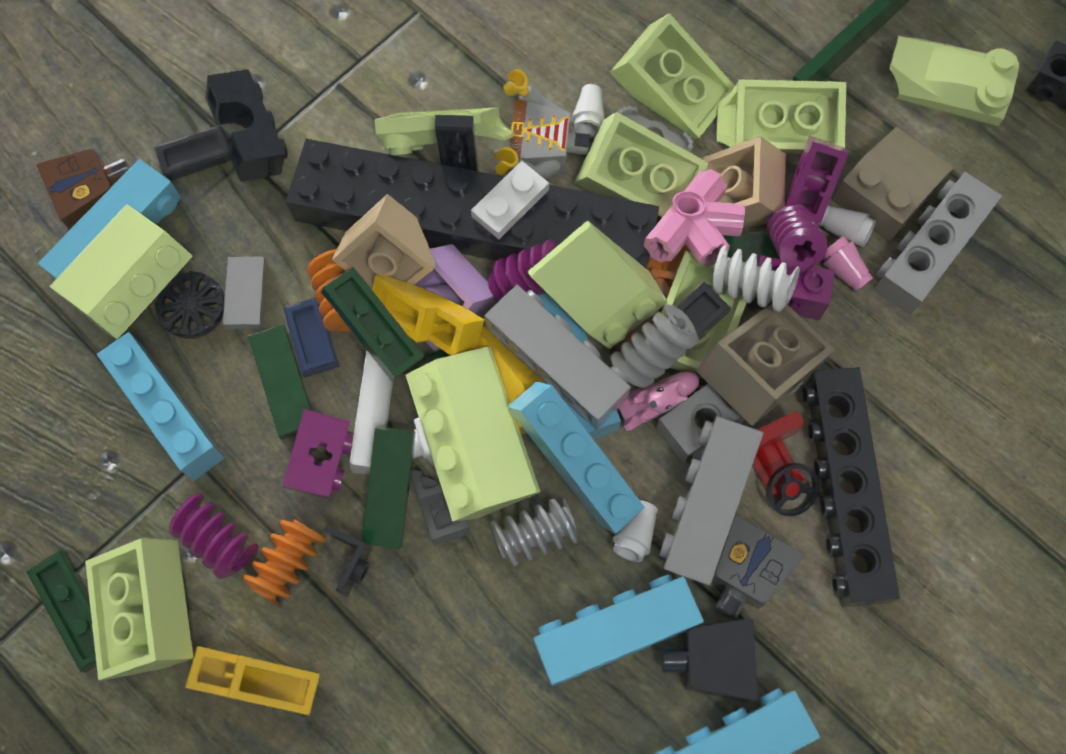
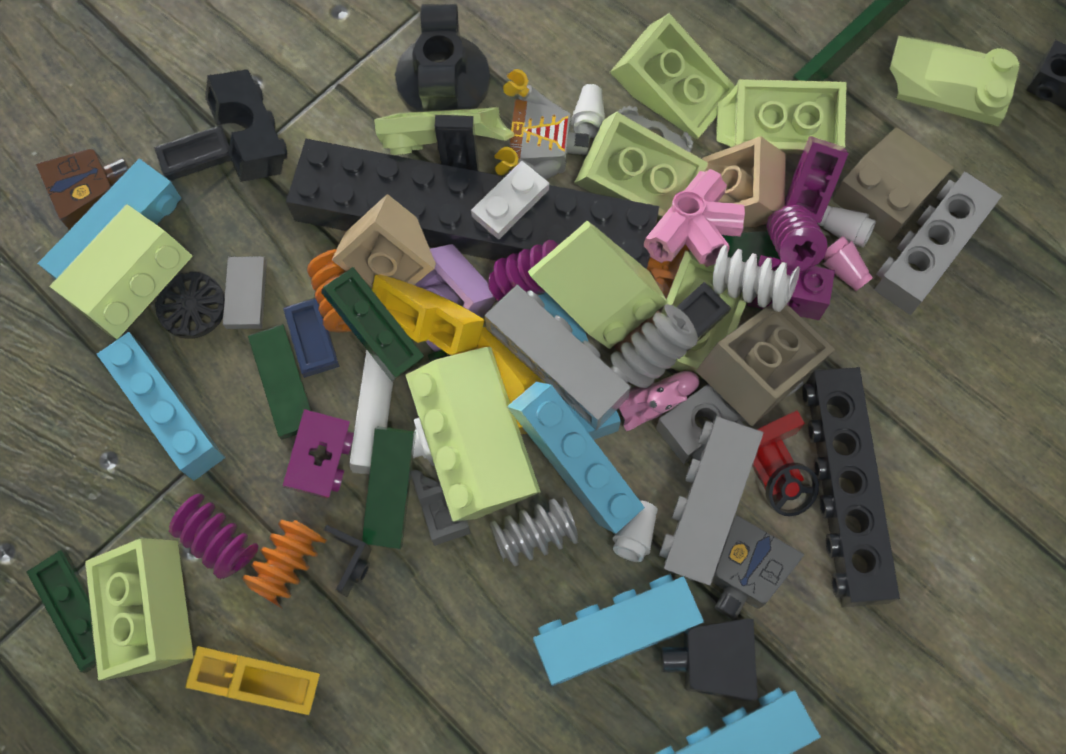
none -> black piece [395,4,491,112]

